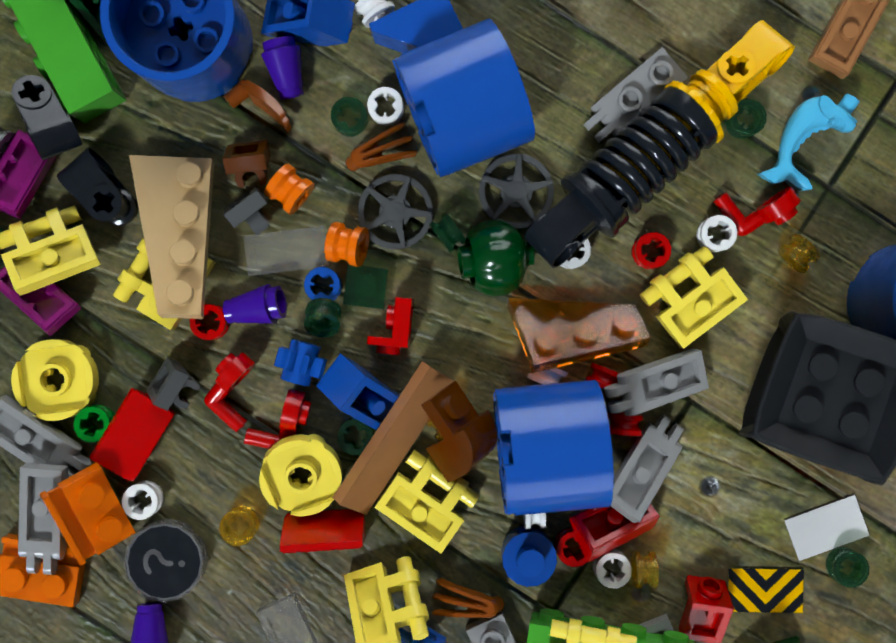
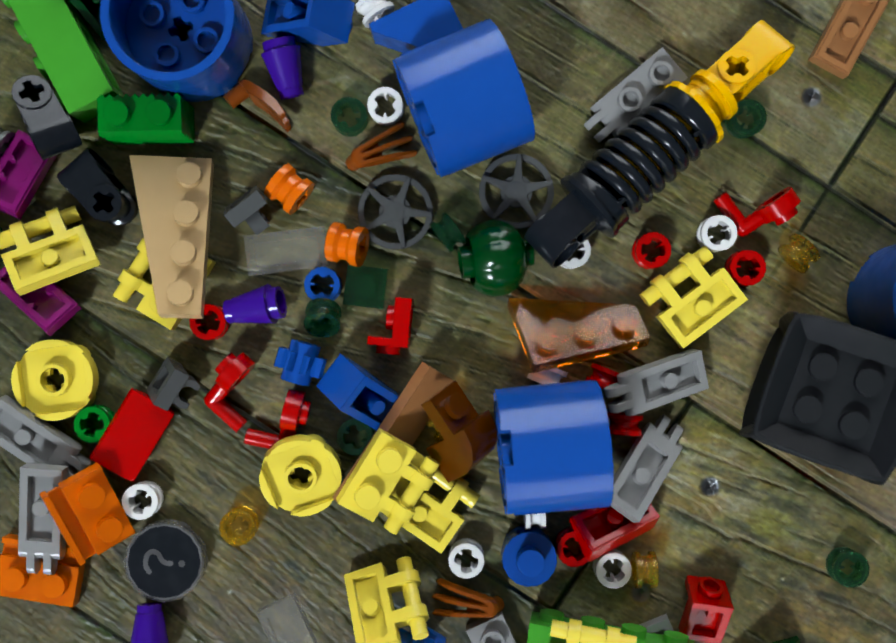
reddish brown tile [222,140,271,188] -> none
red slope [280,509,366,553] -> none
sticker [728,568,804,613] -> none
medium azure animal [757,94,860,192] -> none
white sticker [784,495,869,561] -> none
none -> green brick [97,93,195,145]
none -> light yellow plate [336,428,440,535]
none -> white bush [448,538,484,579]
none -> red bush [724,250,766,286]

